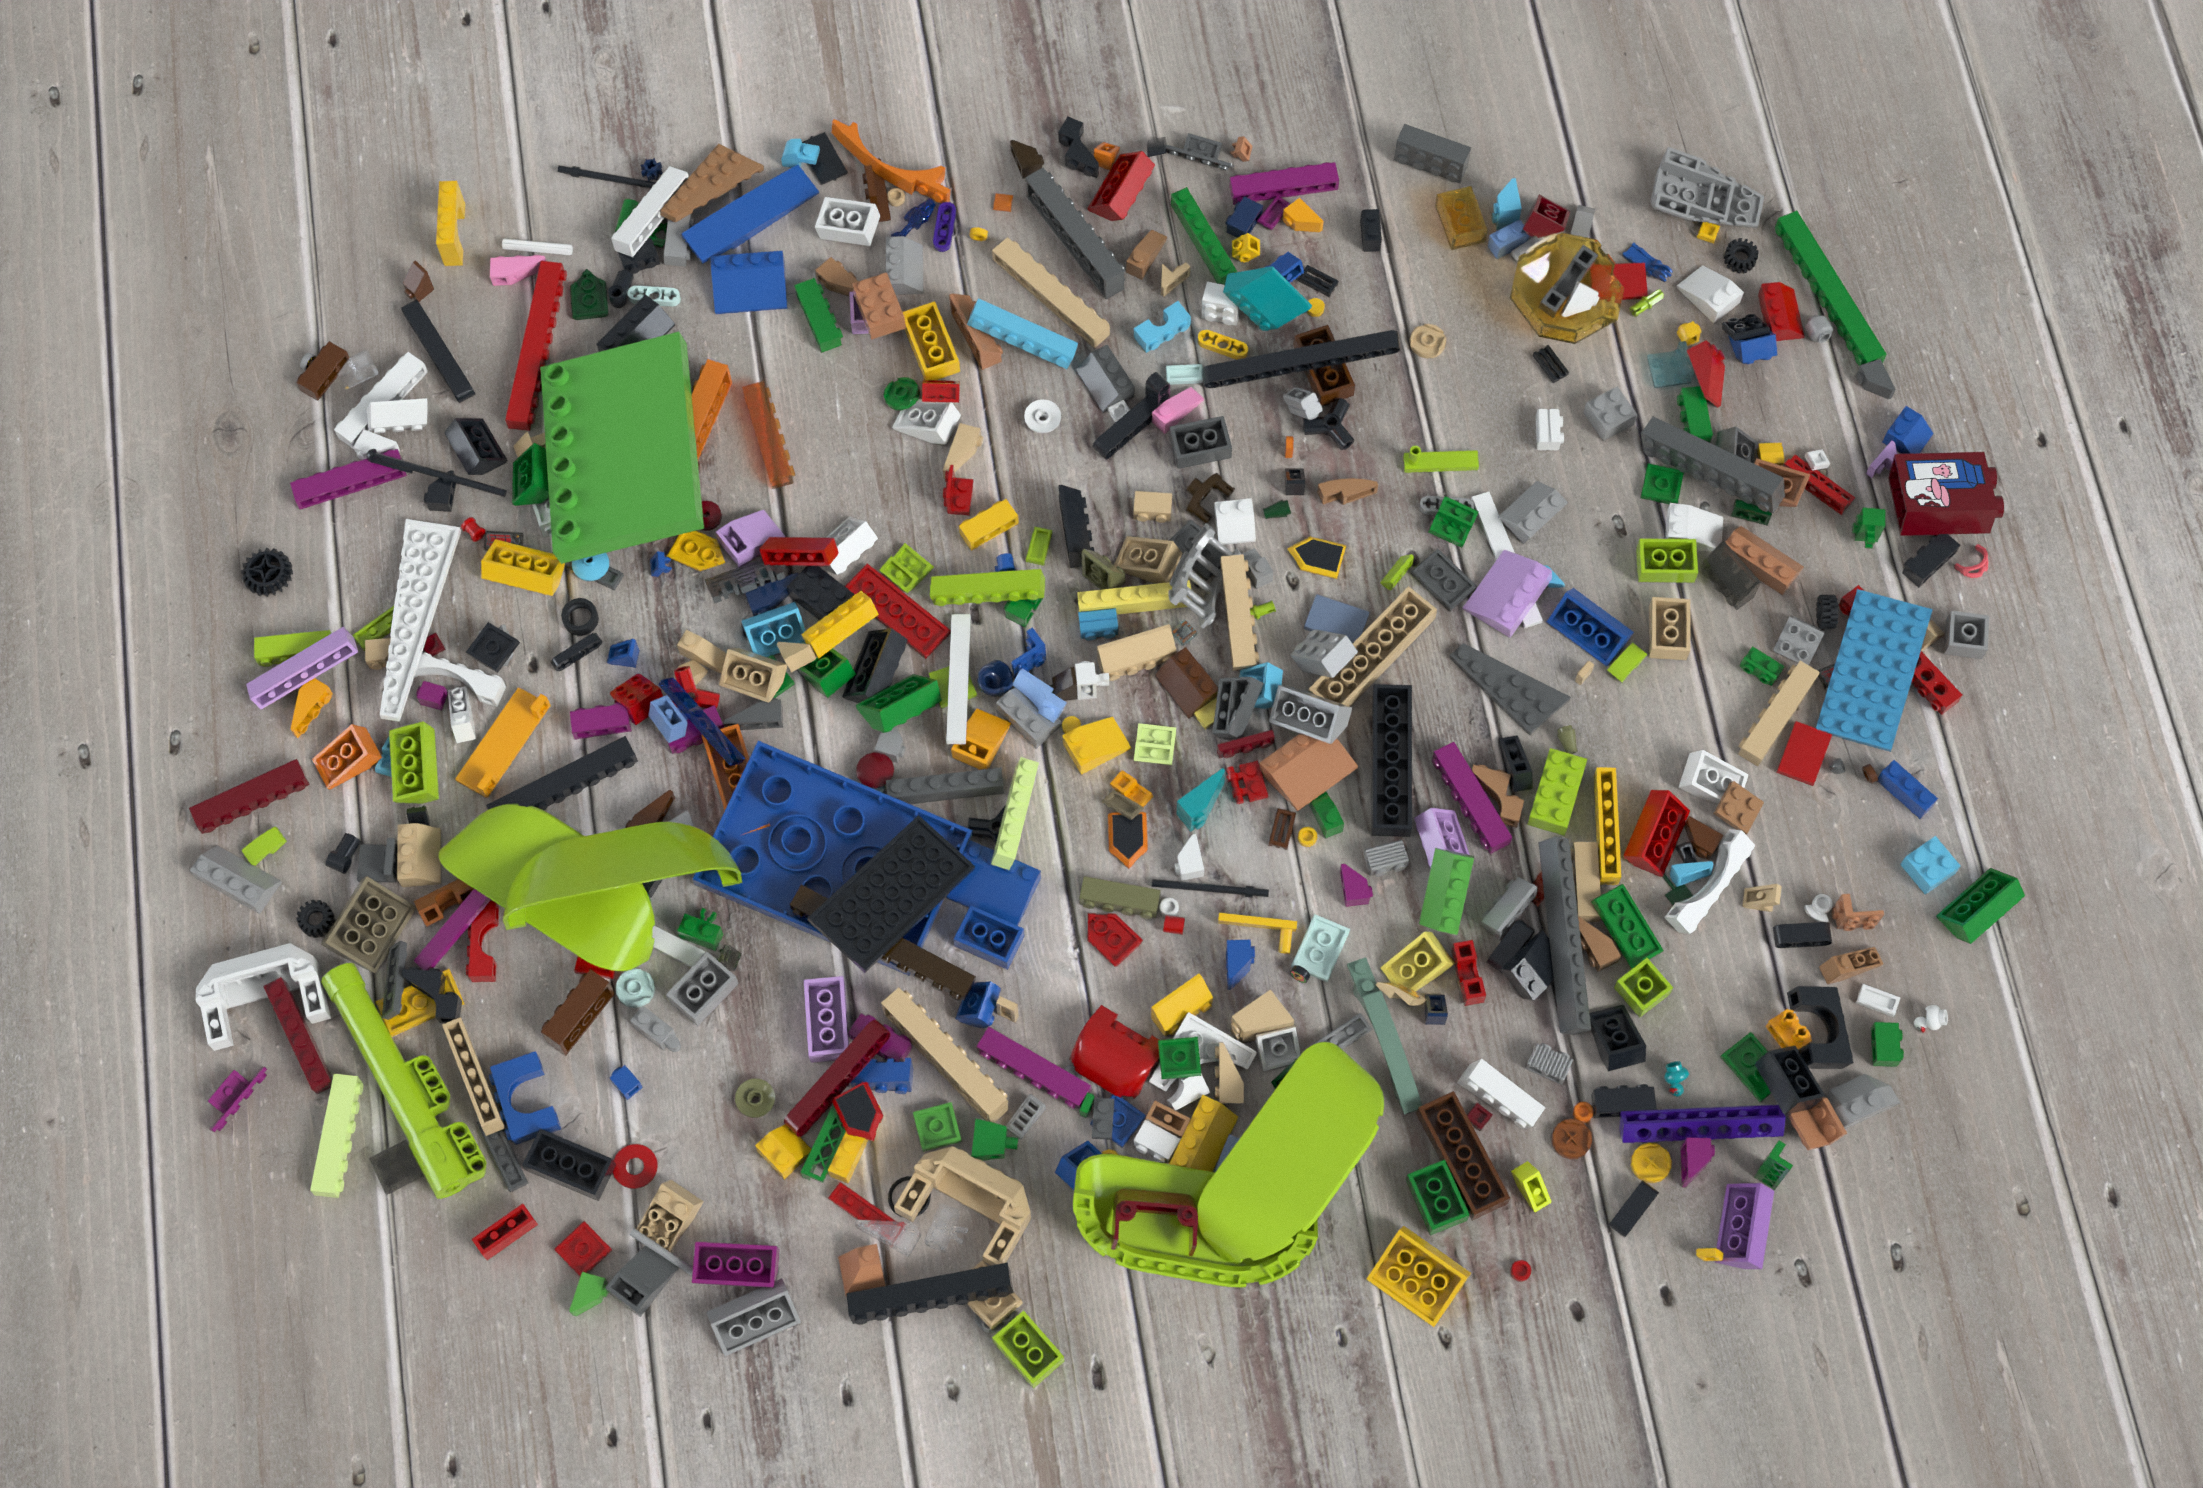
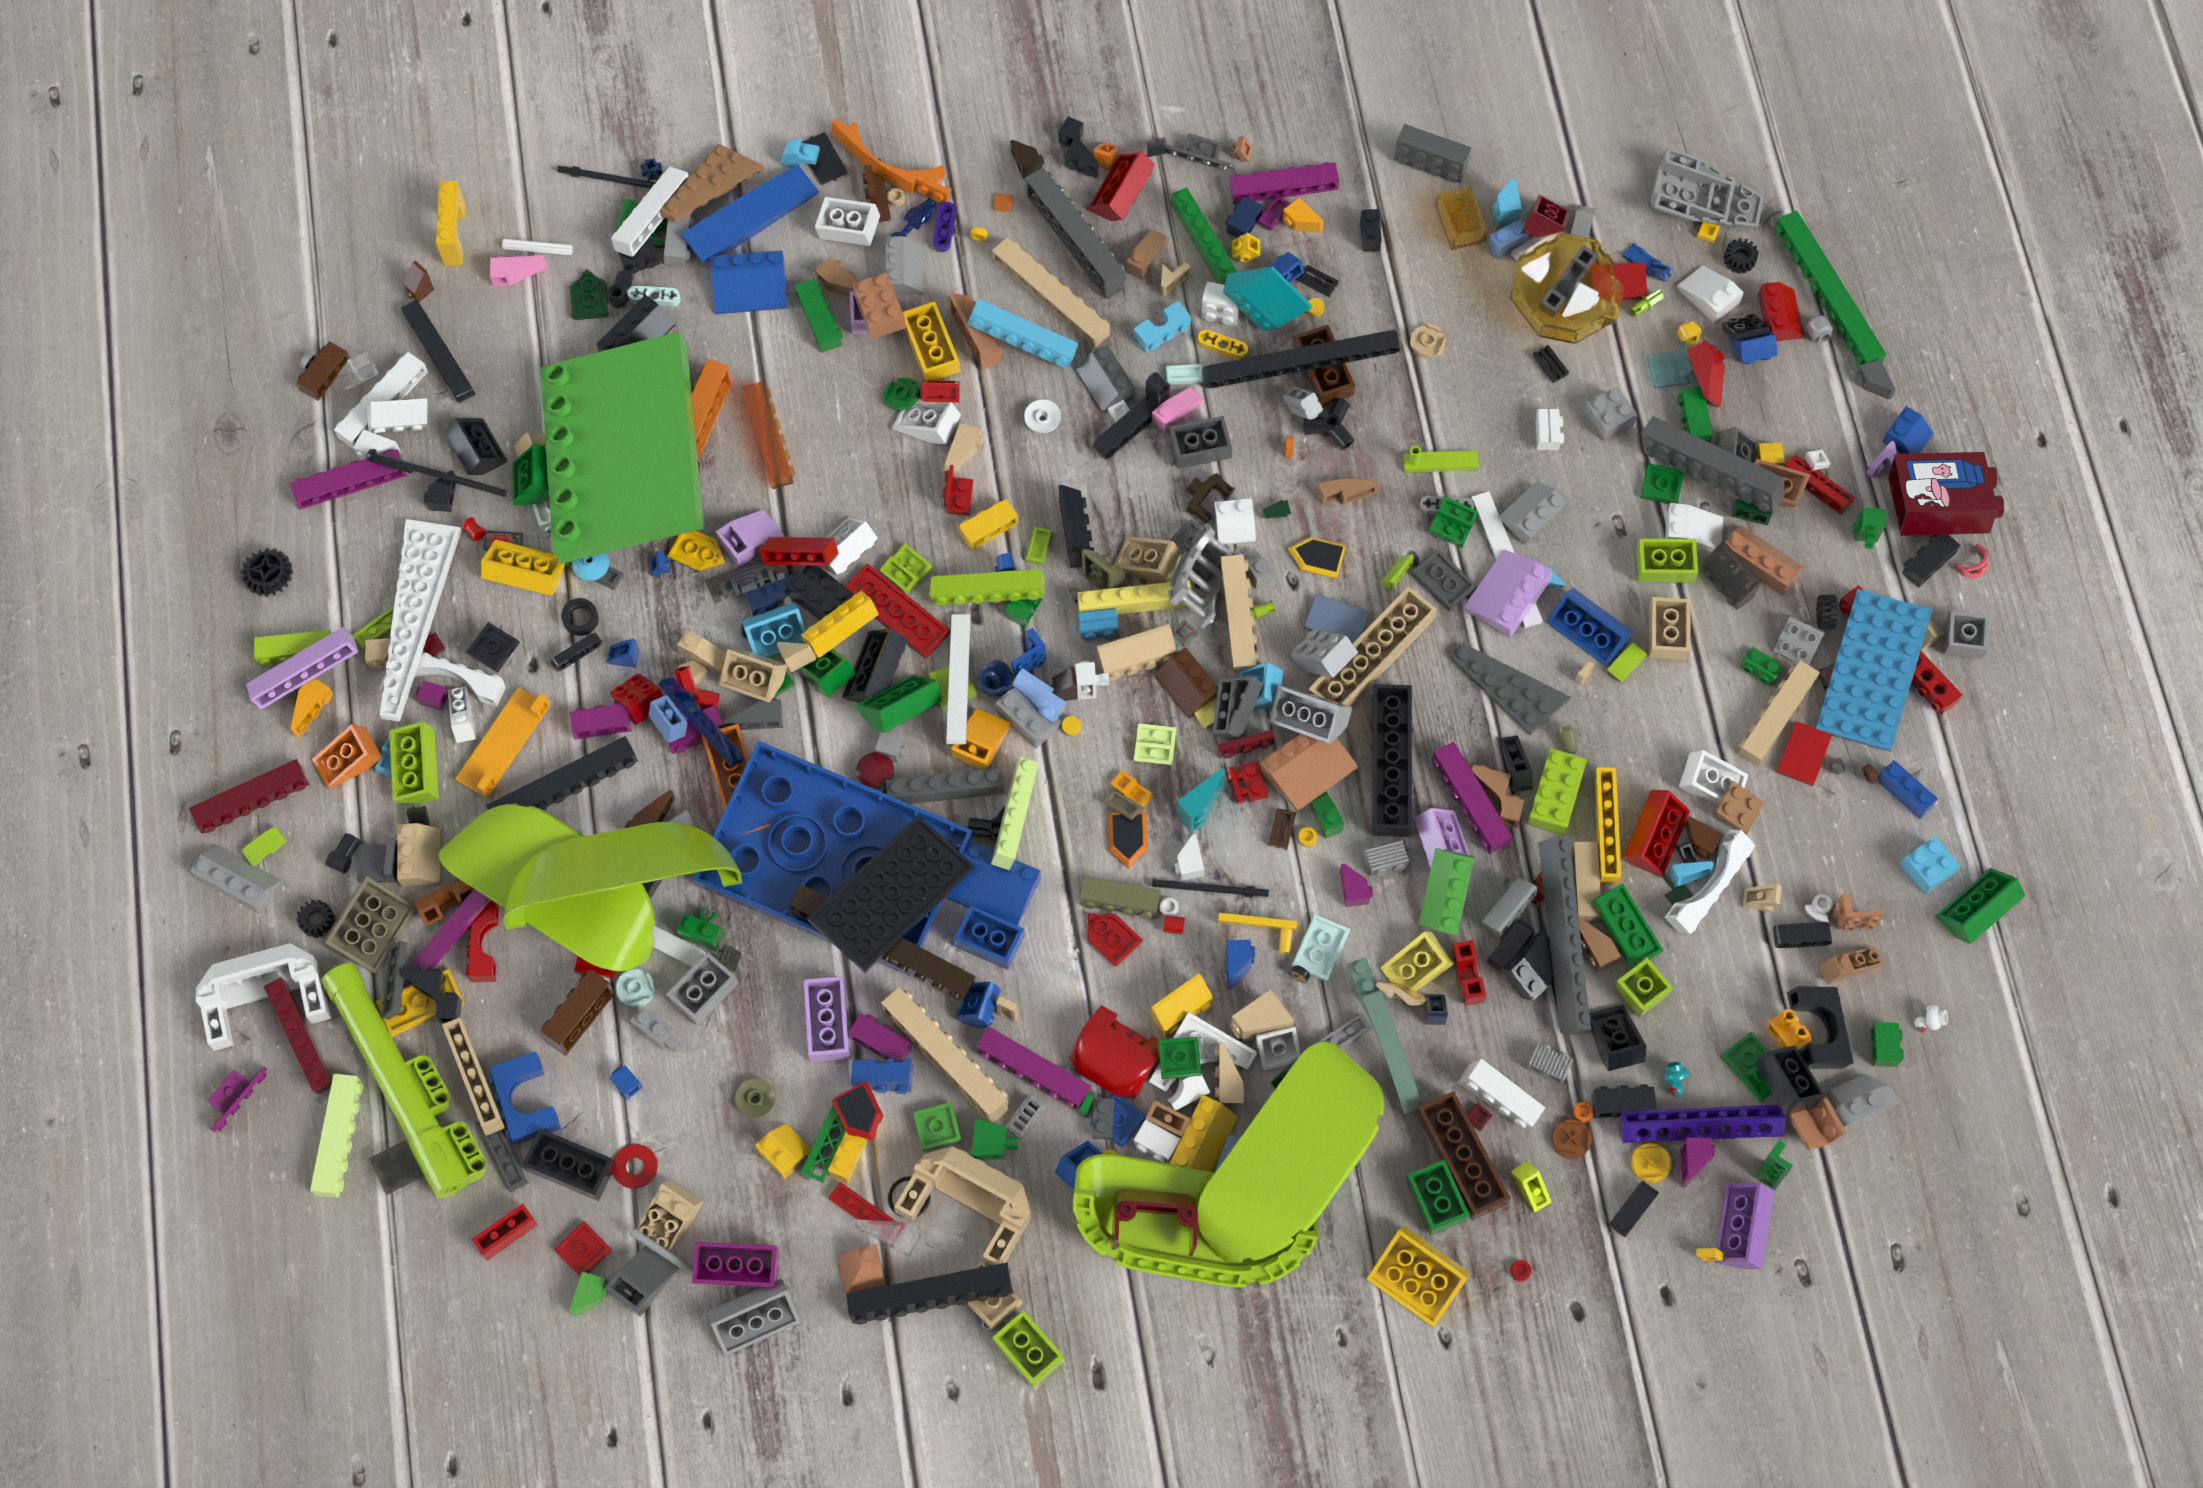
red brick [505,261,567,431] -> none
dark red piece [700,501,722,531] -> none
dark red beam [784,1020,891,1137] -> none
yellow slope [1062,717,1131,775] -> none
tan brick [1134,491,1172,523] -> none
black slope [1285,468,1305,495] -> none
white tile [1855,984,1900,1017] -> none

